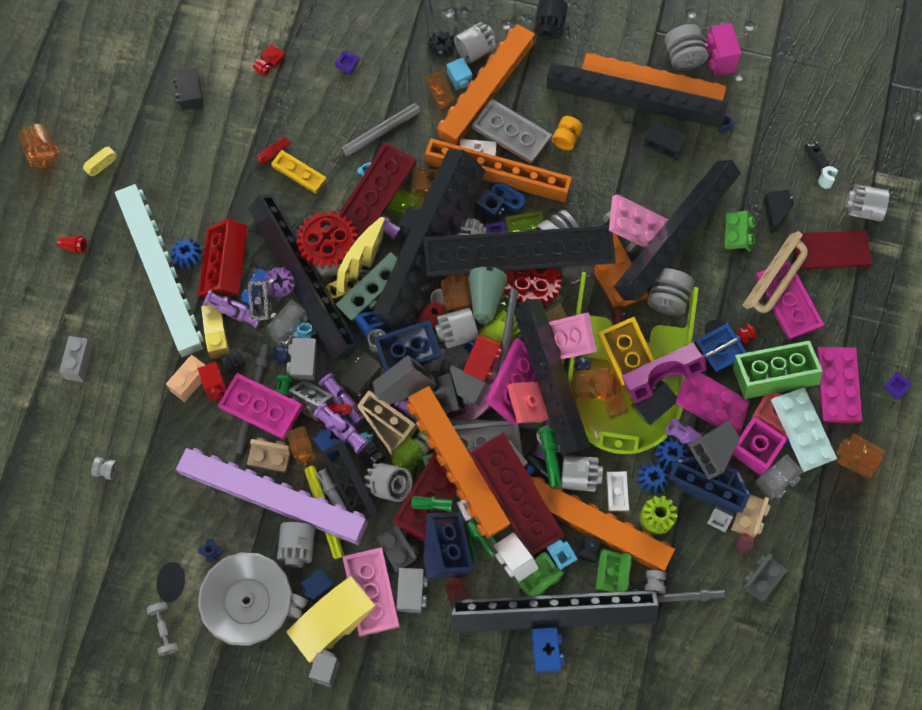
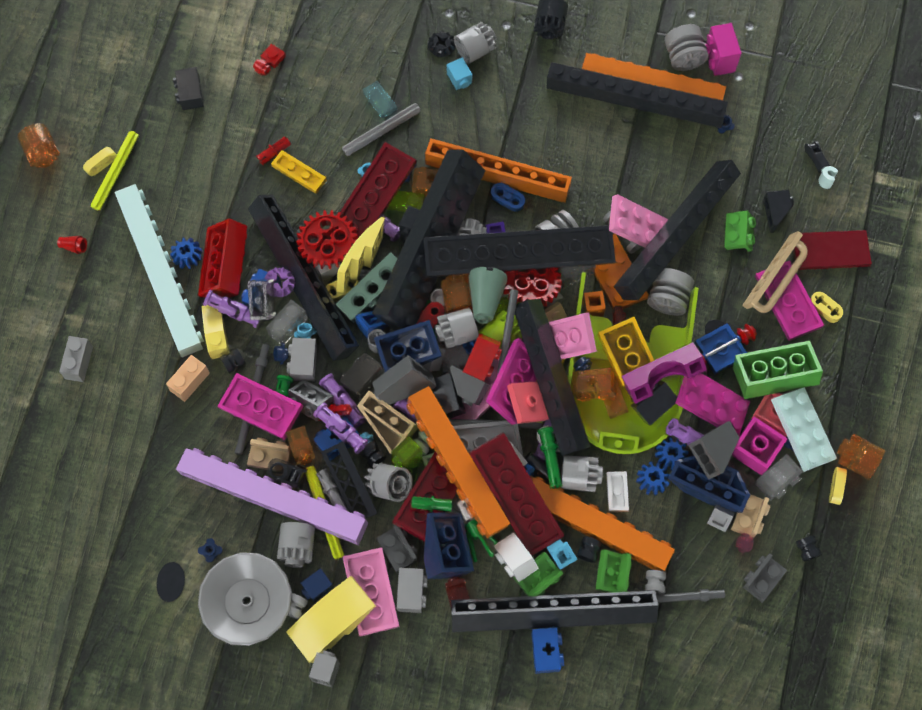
light grey wheel [91,457,118,480] -> none
light grey wheel [146,602,179,656] -> none
red brick [197,362,227,401] -> none
dark purple plate [335,50,359,75] -> none
clear orange plate [425,70,455,109] -> none
orange brick [437,24,535,146] -> none
white plate [460,139,497,156] -> none
light grey plate [472,99,552,165] -> none
dark blue brick [476,189,506,222] -> none
clear neon green plate [505,211,544,232] -> none
light orange wheel [552,116,583,151] -> none
lime gear [639,496,678,537] -> none
black brick [644,120,688,161] -> none
dark pink plate [816,347,862,423] -> none
light grey gear [845,184,889,222] -> none
dark purple plate [883,372,912,400] -> none
none -> neon yellow axle [91,131,139,211]
none -> black piece [268,458,308,488]
none -> clear light blue tile [362,81,397,118]
none -> orange brick [582,291,606,317]
none -> black wheel [796,536,822,562]
none -> light yellow beam [811,292,843,323]
none -> light yellow beam [829,467,847,505]

